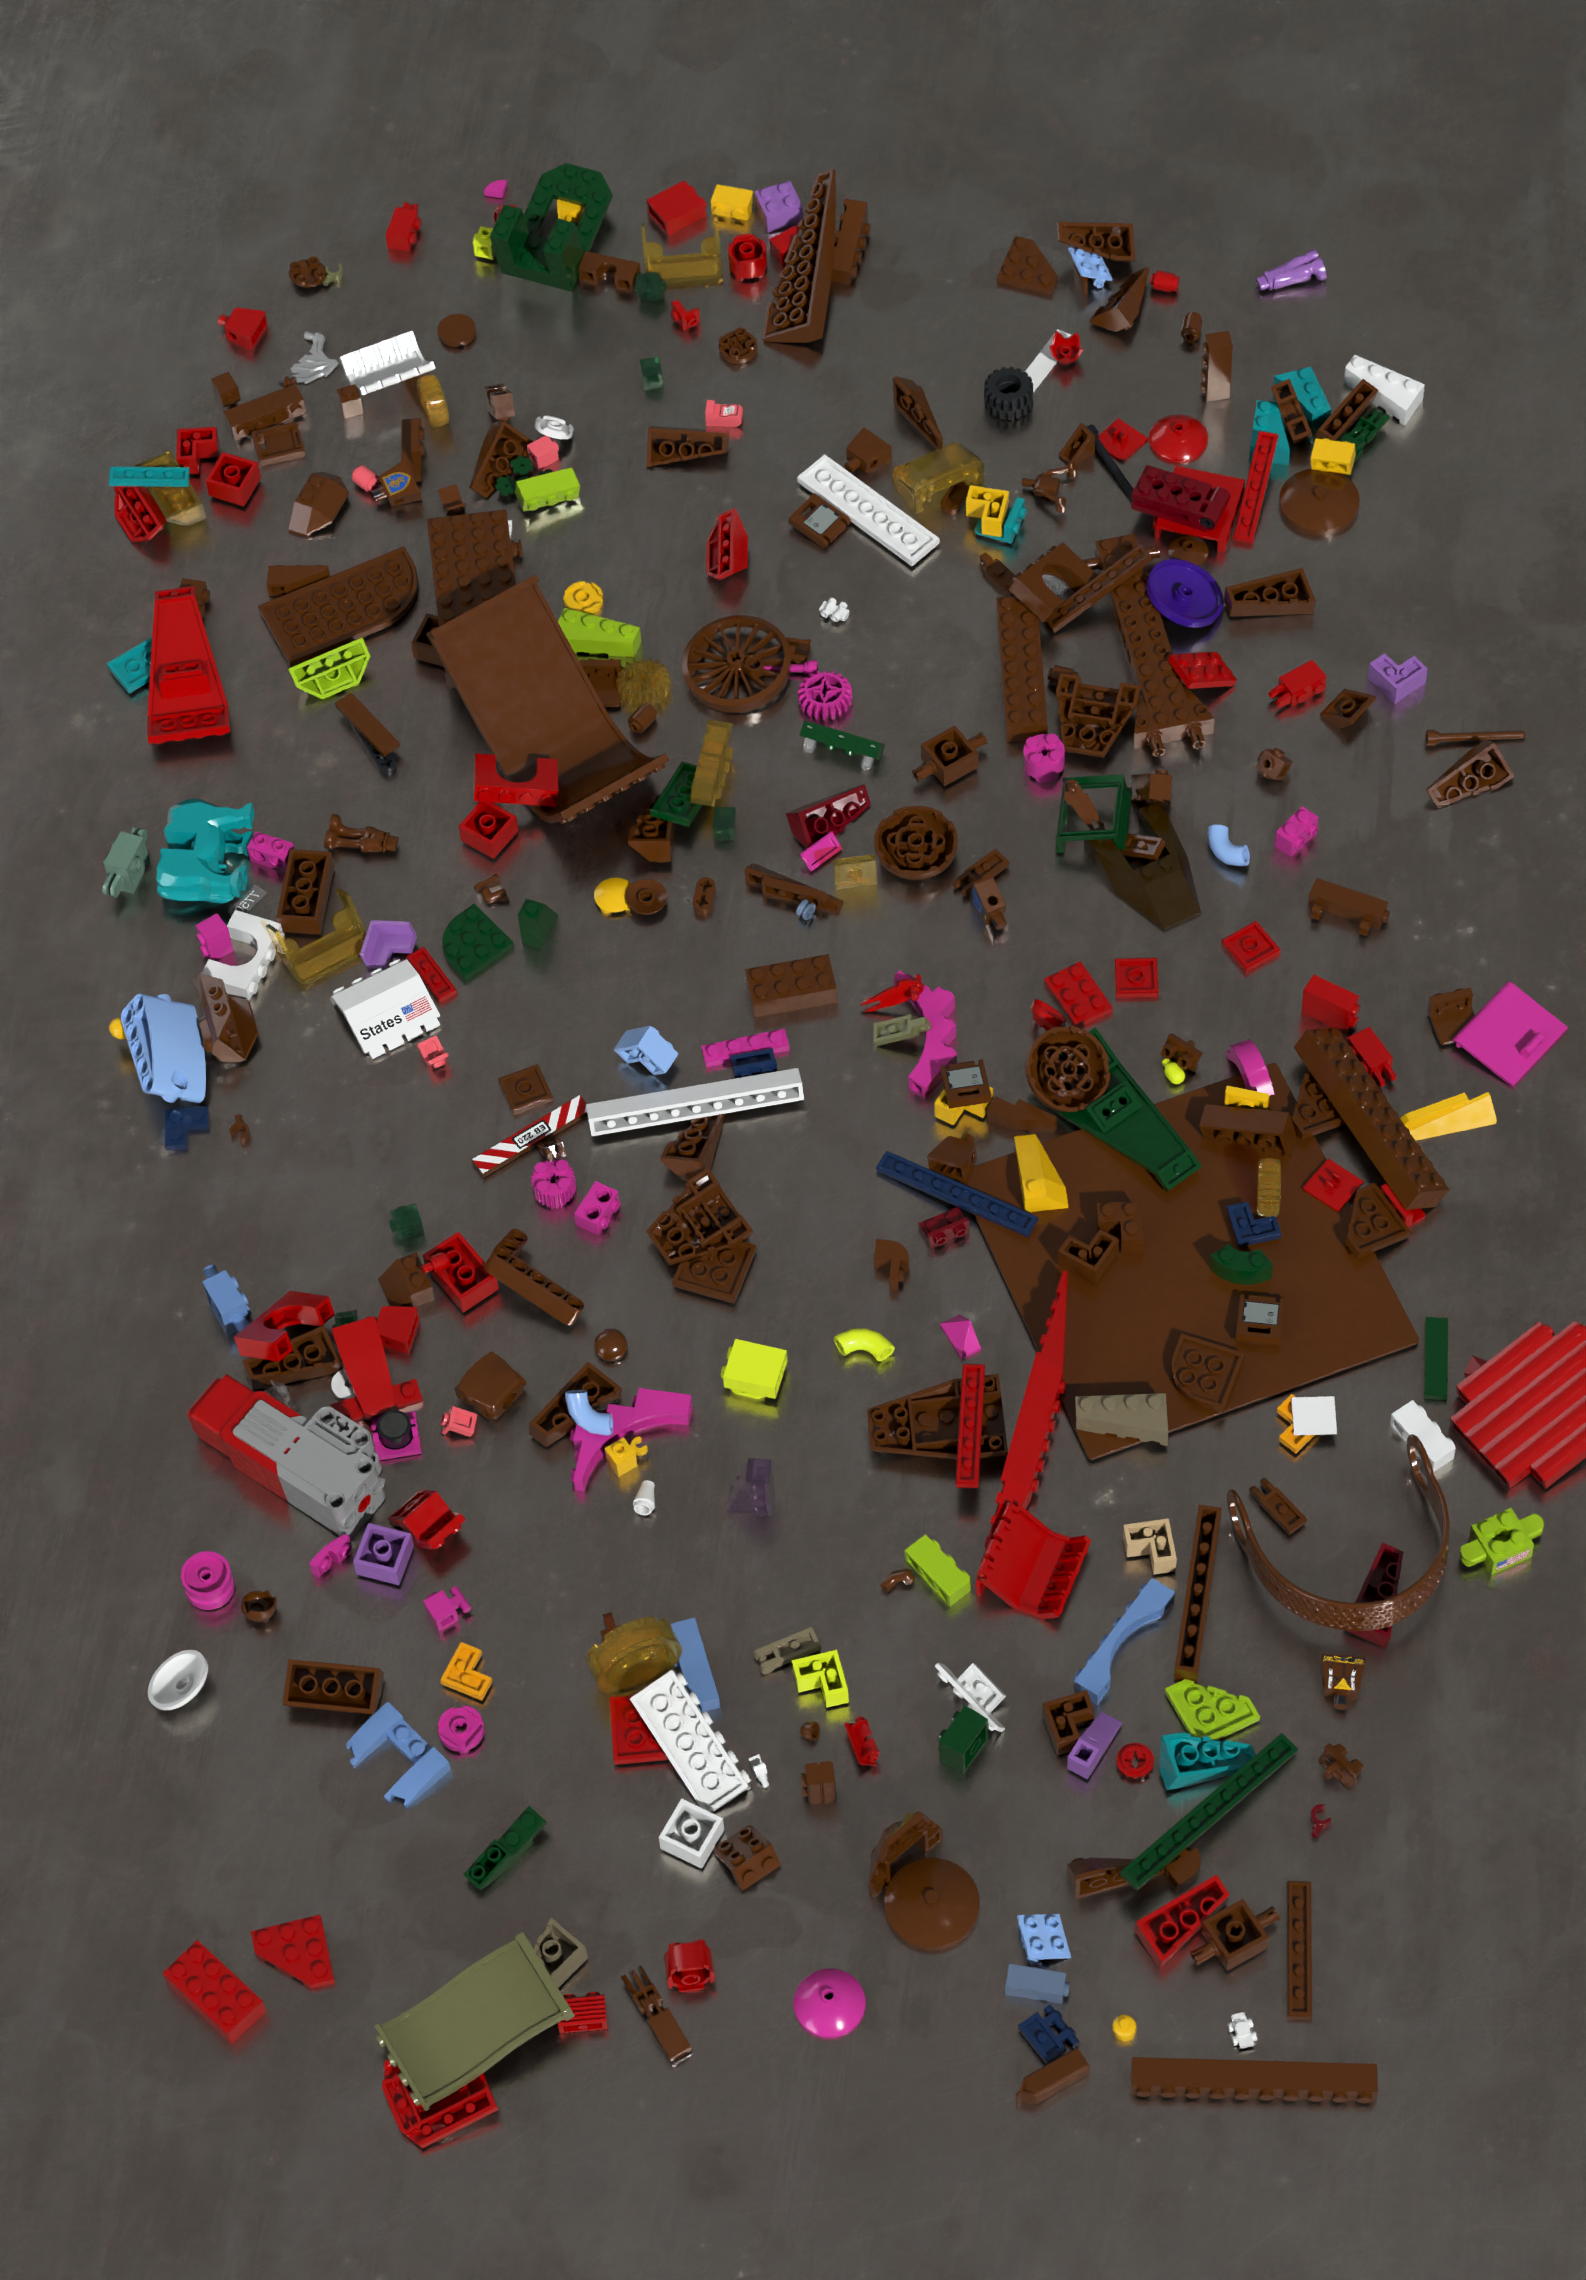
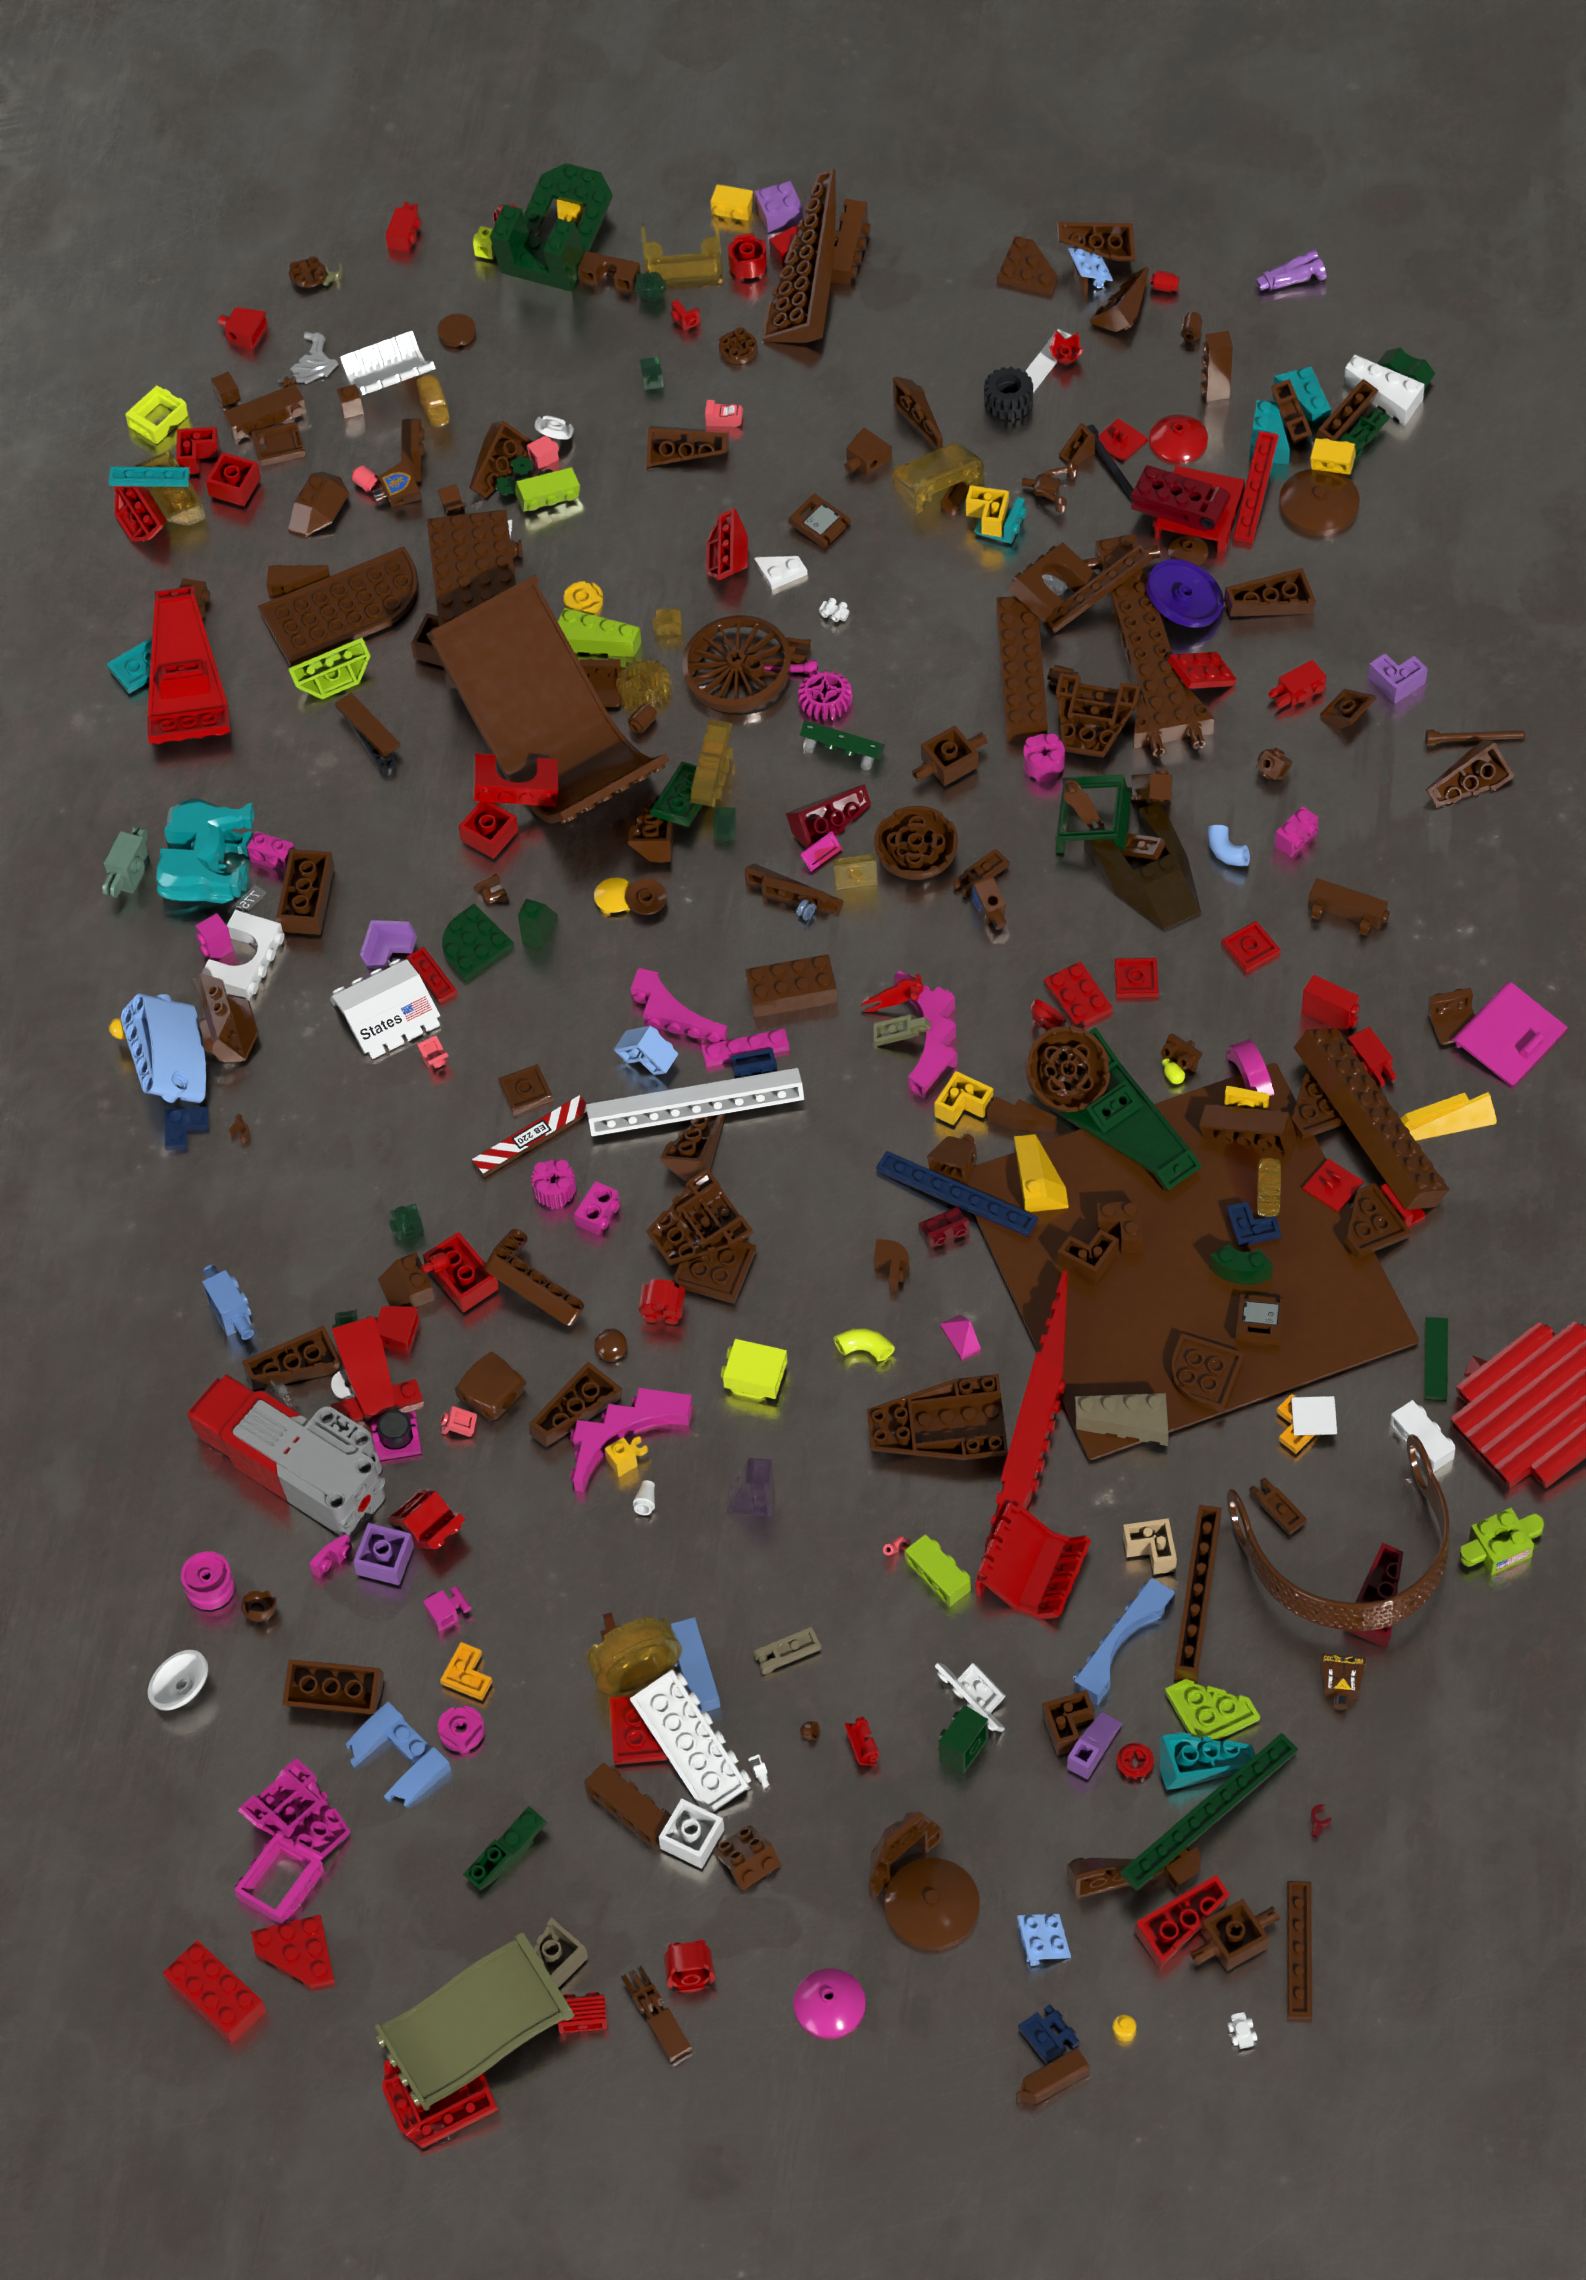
red arch [234,1291,335,1362] -> none
clear yellow windscreen [266,888,367,984] -> none
reddish brown piece [324,814,398,853] -> none
dark pink tile [484,180,508,198] -> none
reddish brown arch [484,383,515,421] -> none
reddish brown hinge [537,1137,566,1162] -> none
light blue cylinder [565,1390,613,1436] -> none
red brick [646,180,707,236] -> none
reddish brown beam [693,877,716,916] -> none
neon yellow brick [792,1650,849,1708] -> none
white plate [797,454,940,566] -> none
reddish brown brick [801,1761,837,1805] -> none
reddish brown arm [880,1569,915,1592] -> none
reddish brown container [940,1059,992,1109] -> none
red tile [955,1364,985,1488] -> none
reddish brown hinge [979,552,1015,597] -> none
sand blue brick [1005,1964,1070,2004] -> none
reddish brown brick [1131,2057,1378,2103] -> none
reddish brown hips [1319,1743,1363,1789] -> none
none -> neon yellow window [125,385,188,445]
none -> dark pink window [234,1836,324,1924]
none -> dark pink wedge [238,1758,351,1860]
none -> reddish brown brick [584,1762,671,1848]
none -> dark pink arch [631,968,728,1043]
none -> red brick [638,1279,685,1325]
none -> clear yellow brick [653,609,682,637]
none -> white wing [754,556,807,590]
none -> coral arm [883,1536,911,1555]
none -> dark green brick [1377,347,1435,390]

